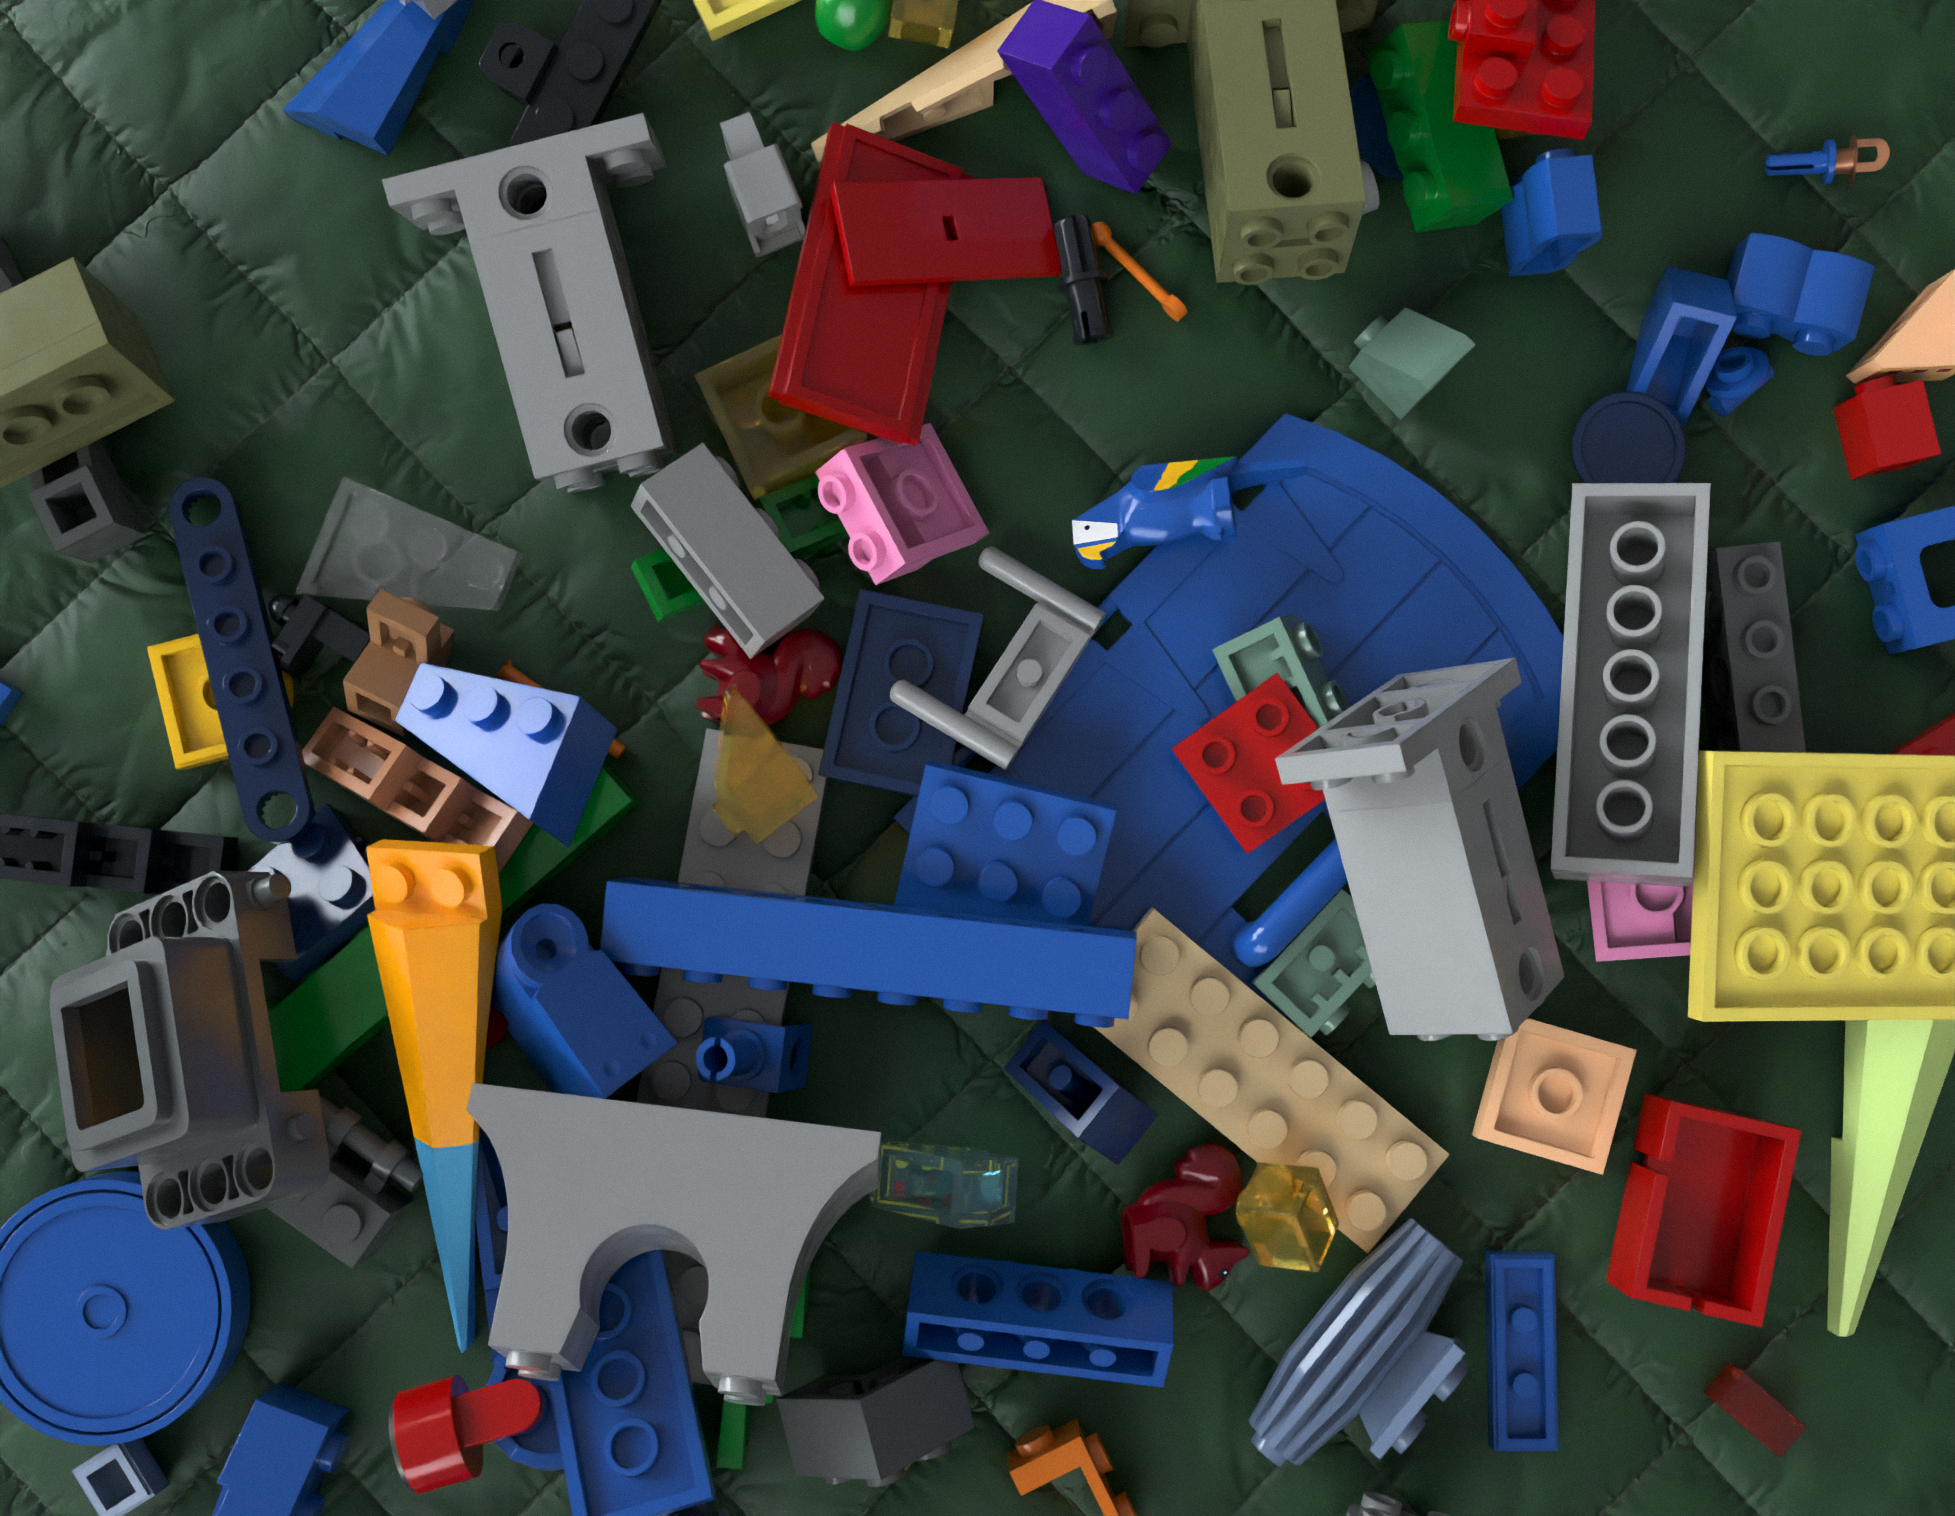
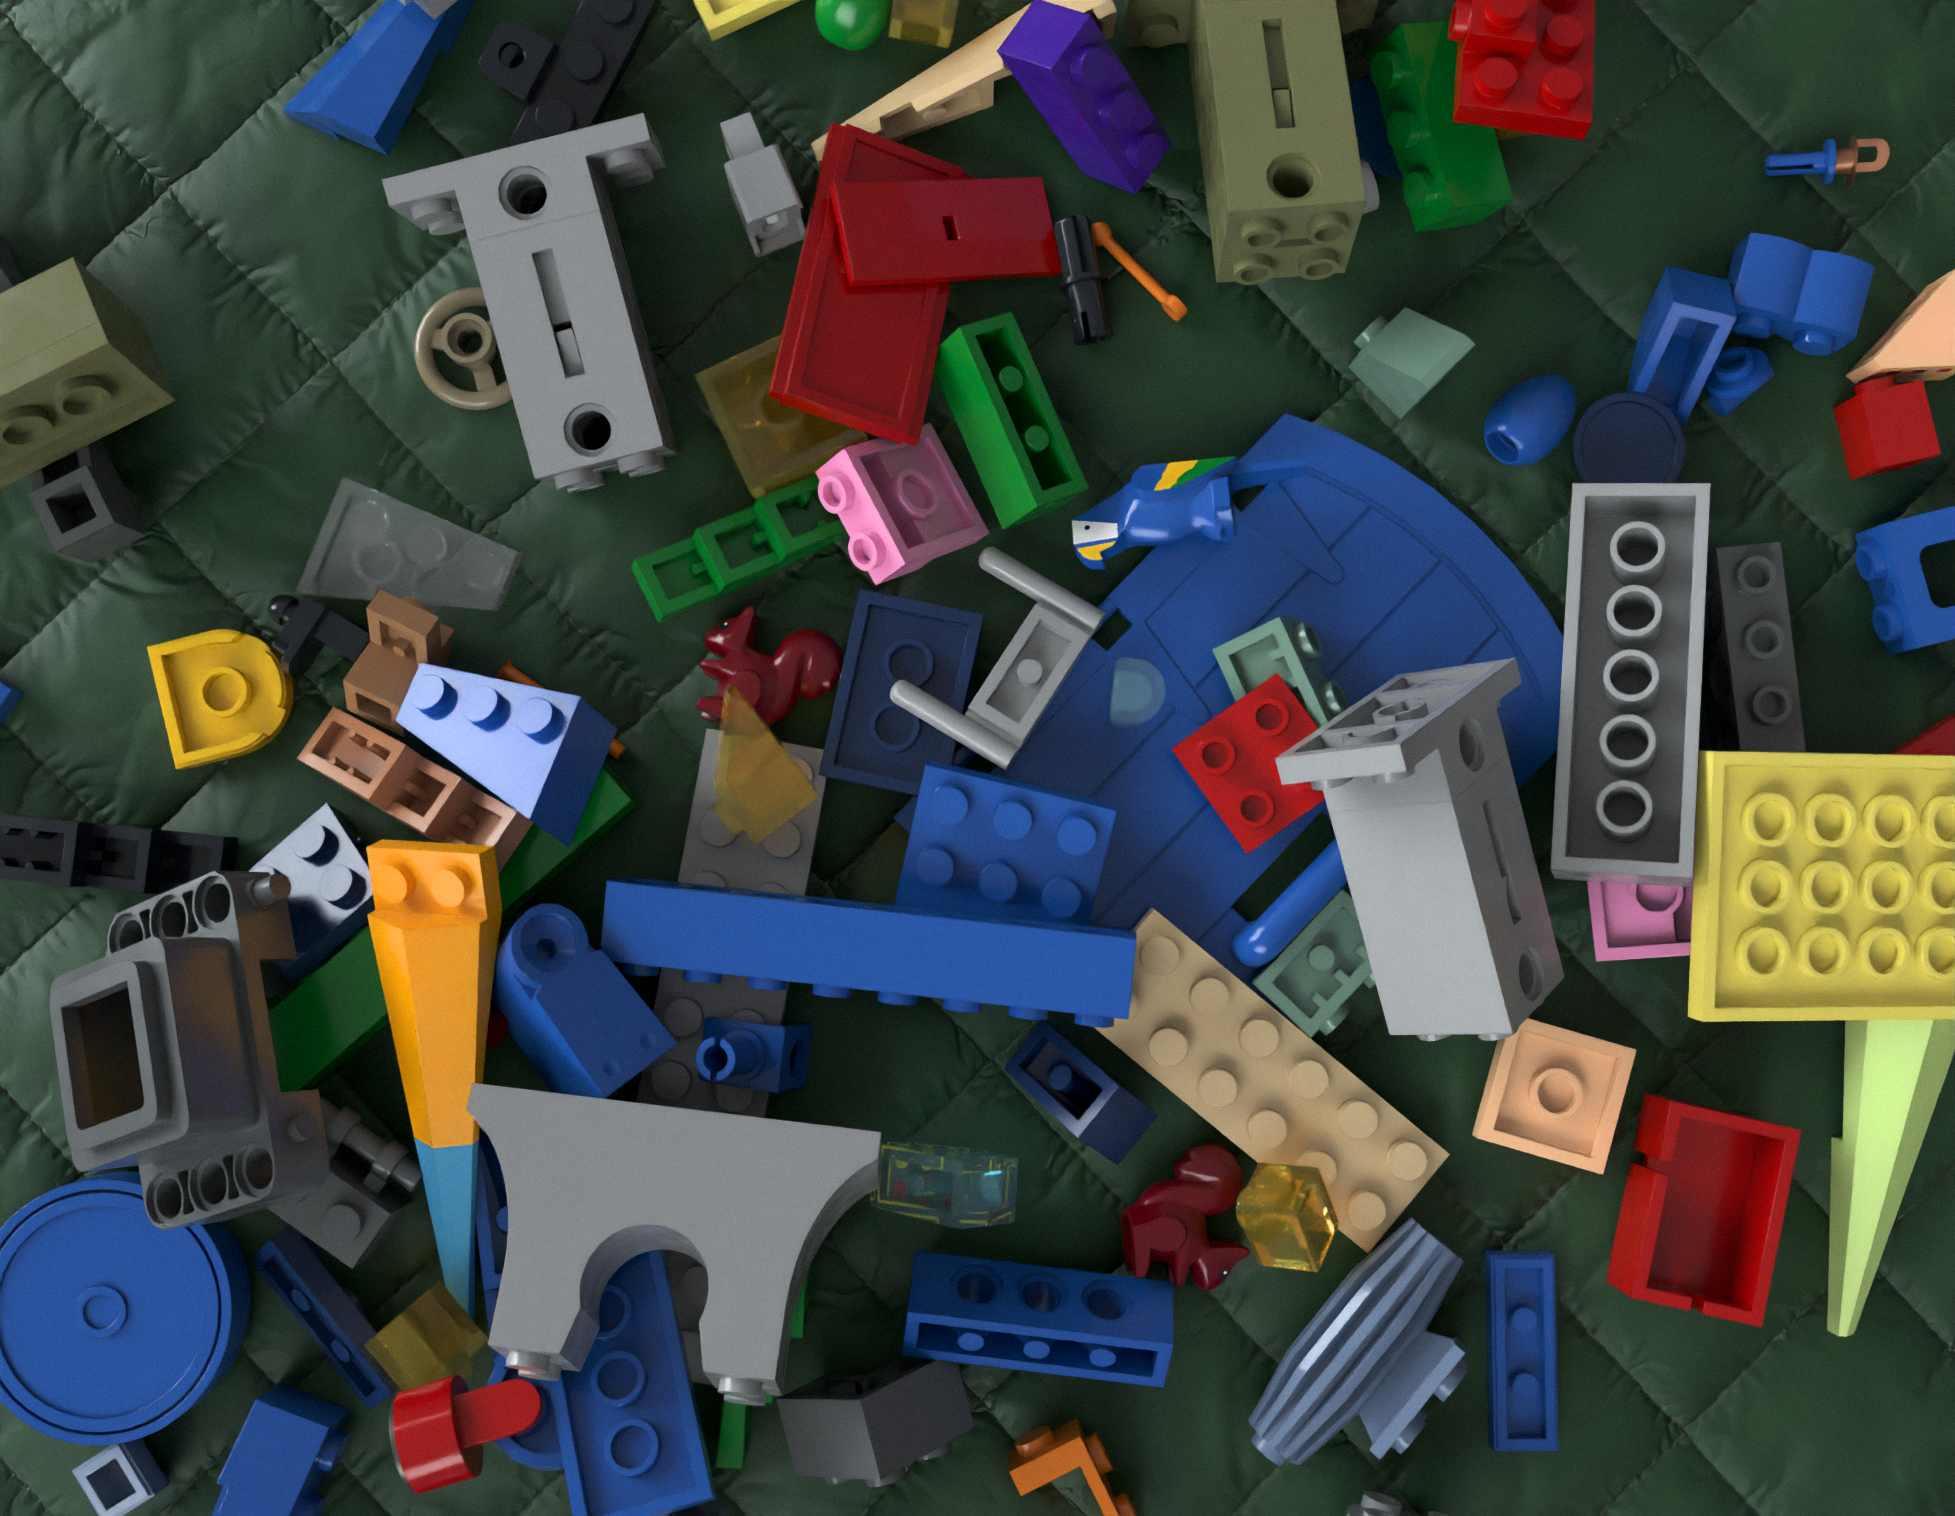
dark blue plate [169,477,316,845] -> none
light grey brick [631,443,825,659] -> none
blue brick [1500,148,1603,276] -> none
clear red piece [1703,1362,1806,1458] -> none
none -> dark blue plate [251,1225,412,1411]
none -> clear yellow brick [364,1280,489,1390]
none -> dark tan piece [414,287,512,410]
none -> green brick [934,312,1089,530]
none -> clear light blue brick [1108,657,1166,729]
none -> blue animal [1483,374,1577,466]

